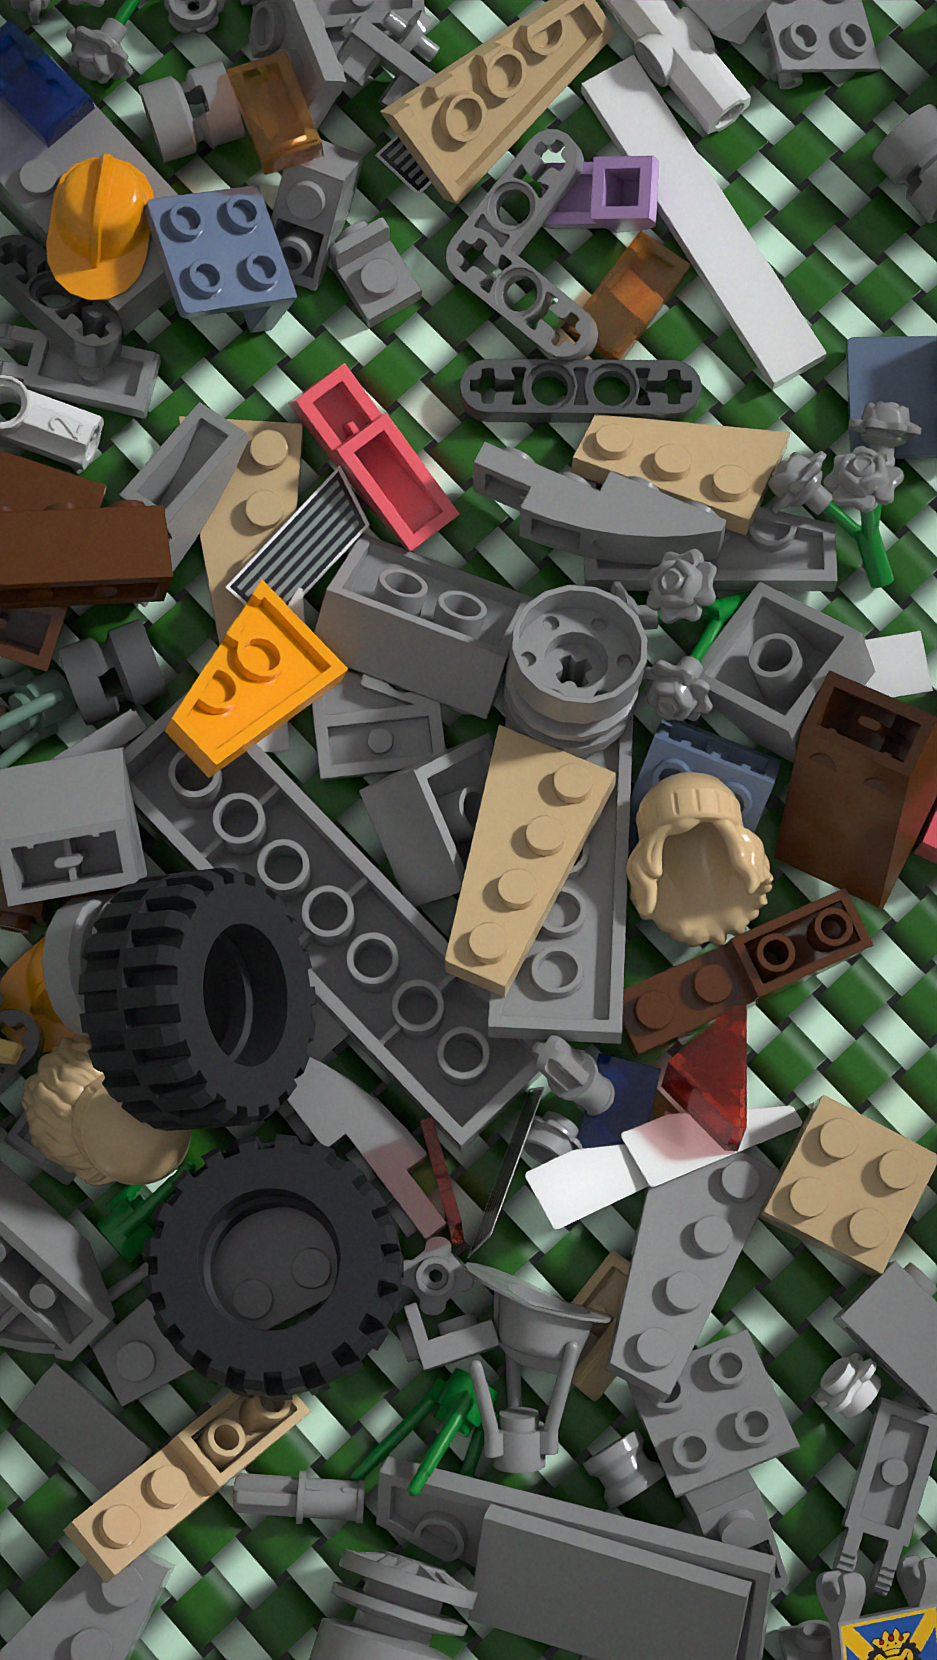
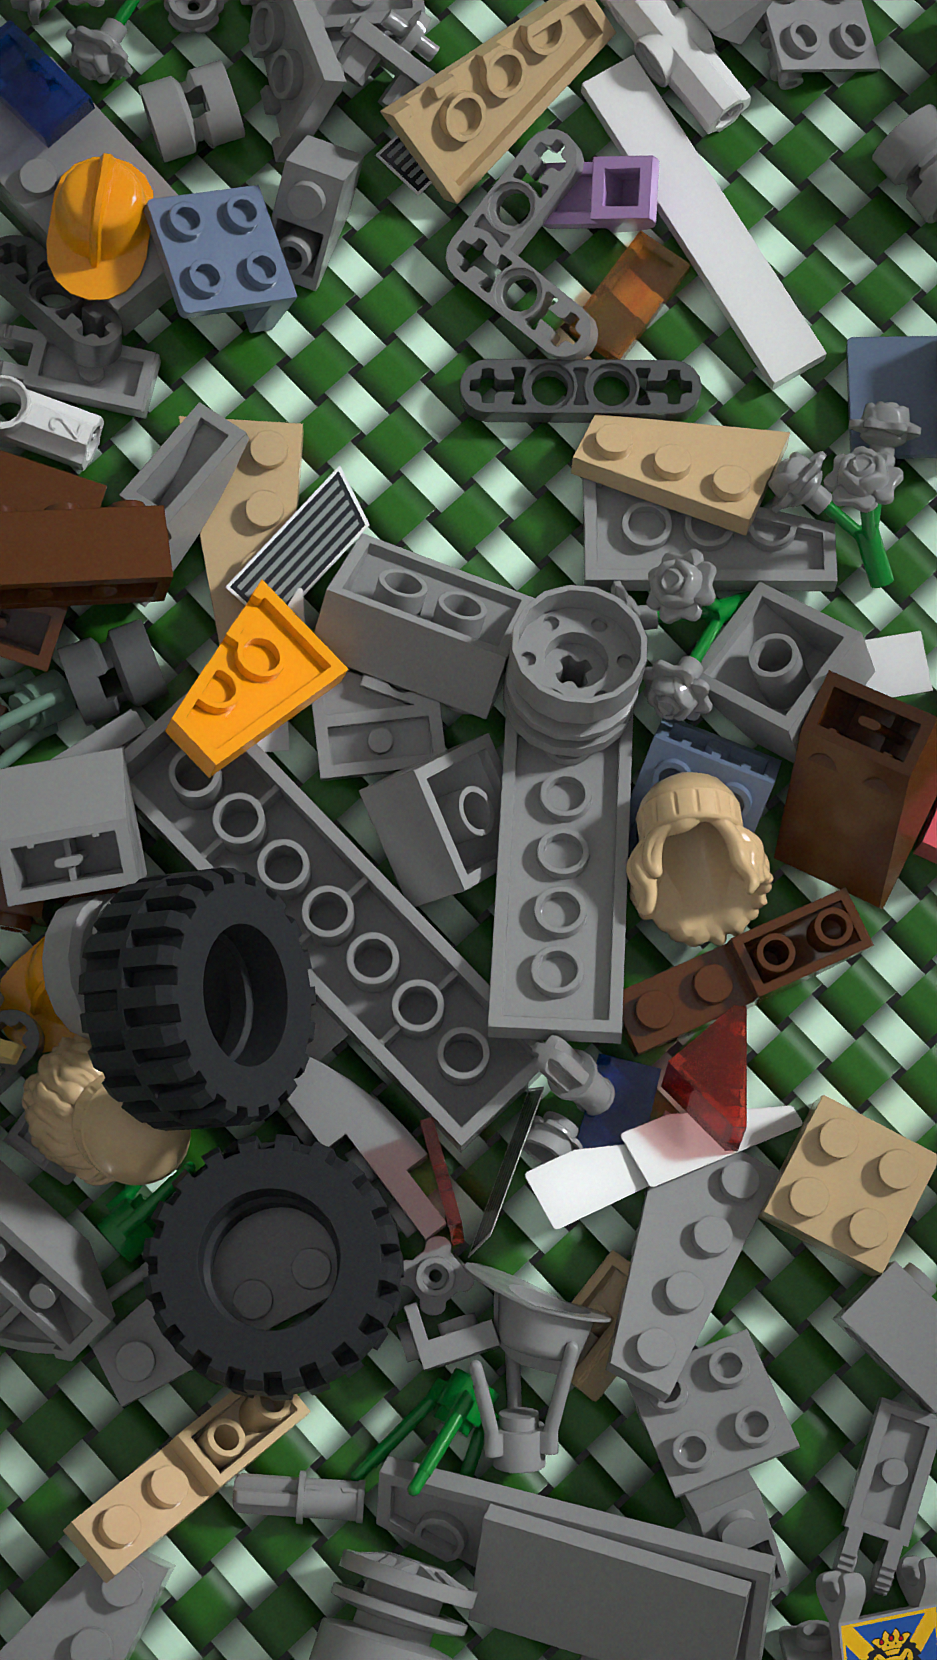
light grey slope [14,1362,156,1495] -> none
clear orange tile [226,51,324,175] -> none
coral slope [288,363,460,552] -> none
light grey bracket [330,217,422,328] -> none
tan wing [445,725,616,997] -> none
light grey slope [474,442,727,565] -> none
light grey wheel [582,1428,666,1510] -> none
white plate [816,1353,881,1419] -> none

